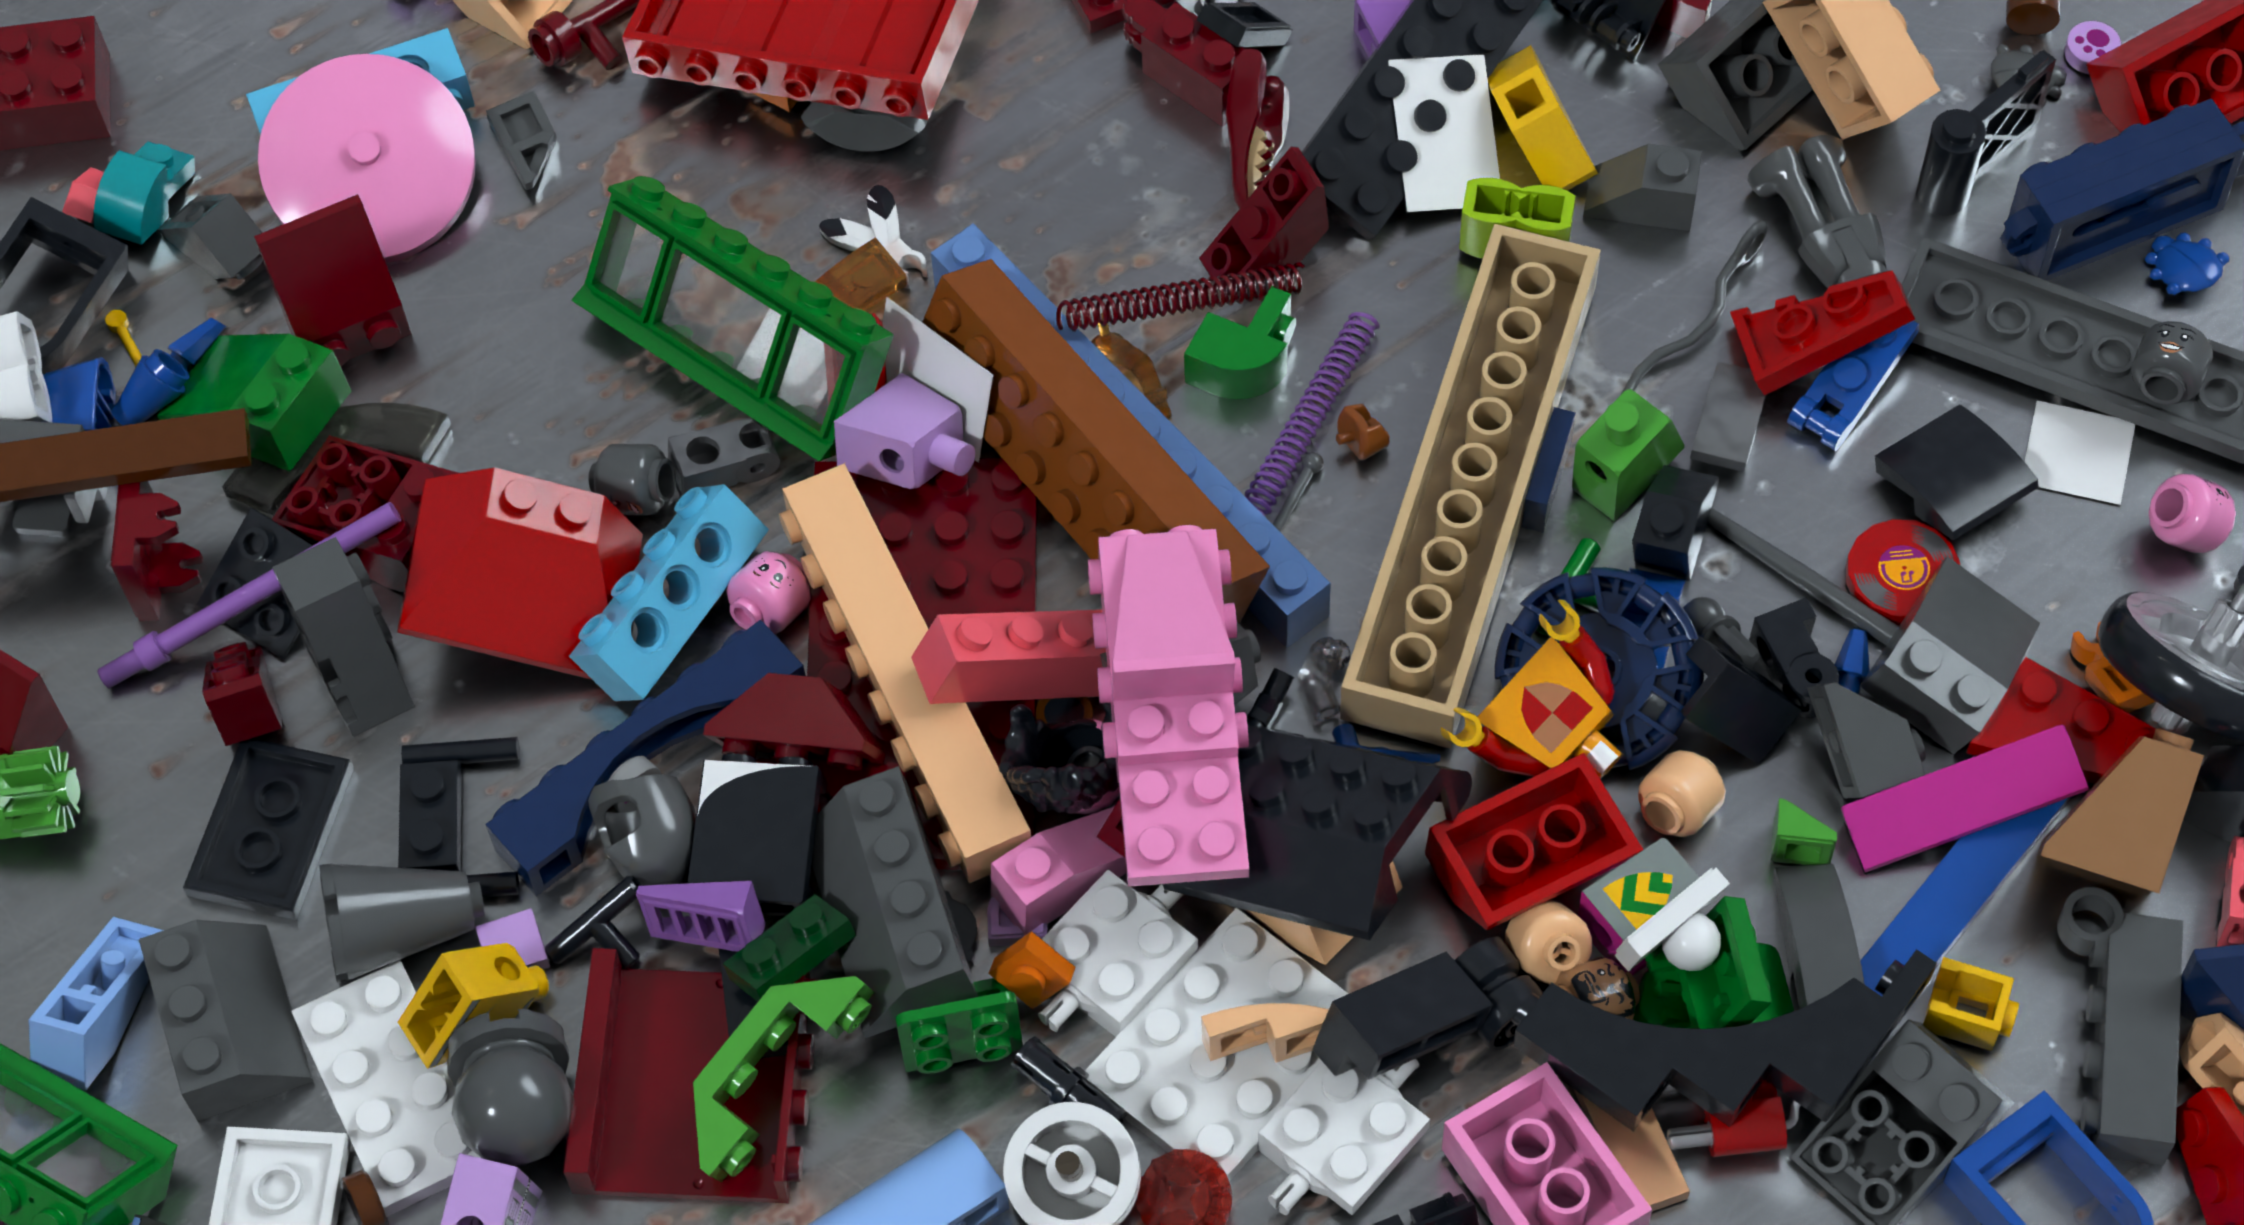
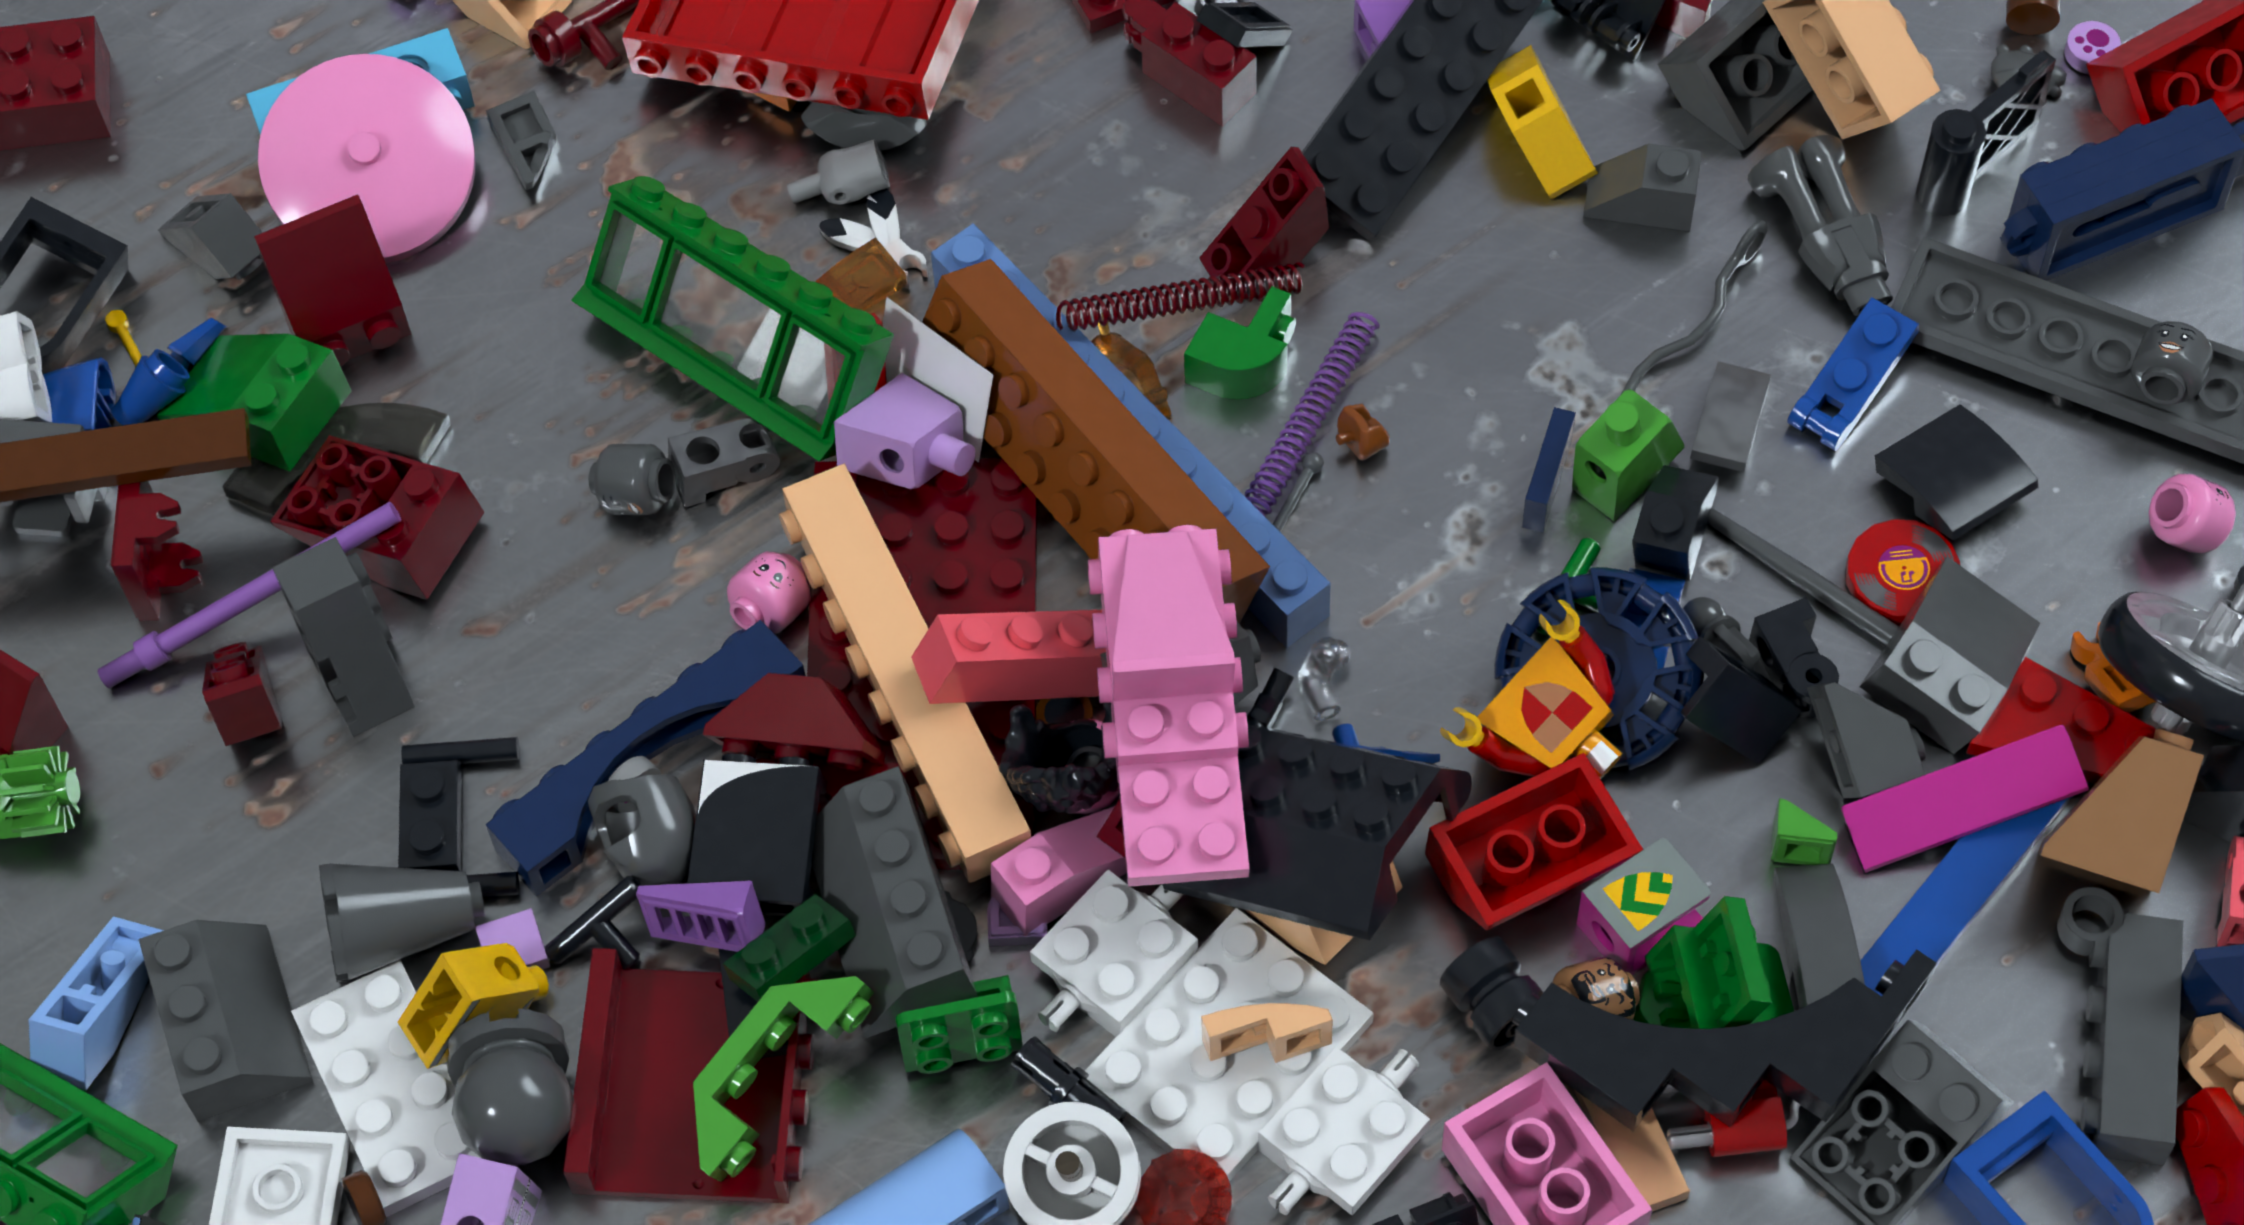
coral piece [62,167,104,224] -> none
teal brick [94,141,195,245] -> none
black tile [183,738,354,921] -> none
black hinge [196,508,313,660] -> none
red slope [397,467,643,679] -> none
medium azure brick [569,484,769,701] -> none
orange plate [988,931,1076,1009] -> none
dark red animal [1226,48,1290,209] -> none
black piece [1312,951,1493,1080] -> none
tan brick [1340,224,1601,749] -> none
white sticker [1388,55,1500,212] -> none
lime brick [1459,178,1576,259] -> none
light nougat head [1505,900,1592,985] -> none
white tile [1615,868,1730,972] -> none
light nougat head [1638,750,1726,837] -> none
red wing [1730,270,1915,396] -> none
blue bar [1835,629,1870,694] -> none
yellow window [1923,957,2019,1051] -> none
white sticker [2024,400,2136,505] -> none
blue piece [2144,232,2229,295] -> none
none -> light grey piece [787,139,890,205]

